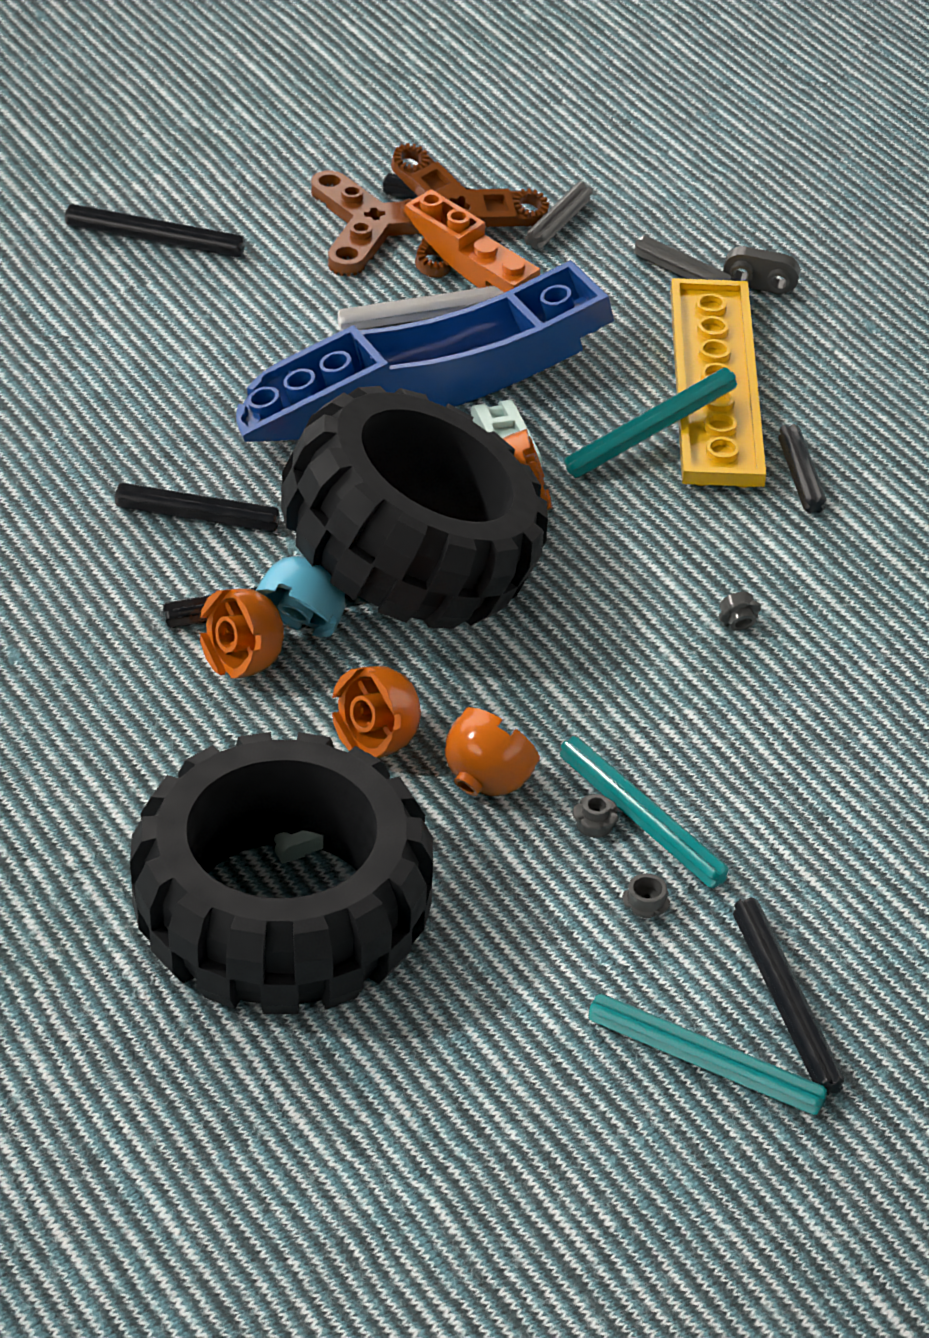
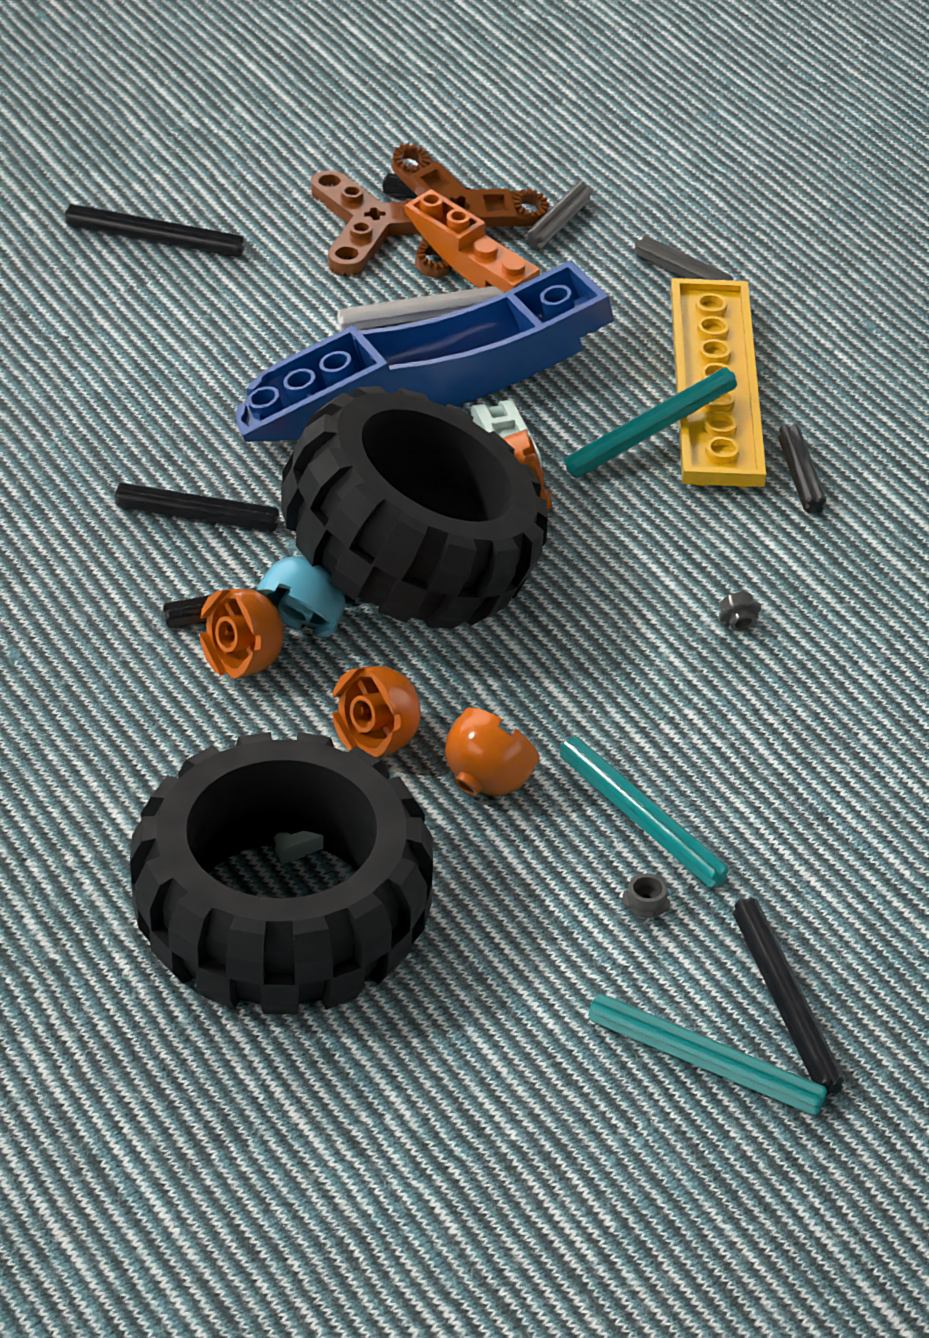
dark grey plate [572,794,619,838] -> none
dark grey plate [723,246,800,294] -> none

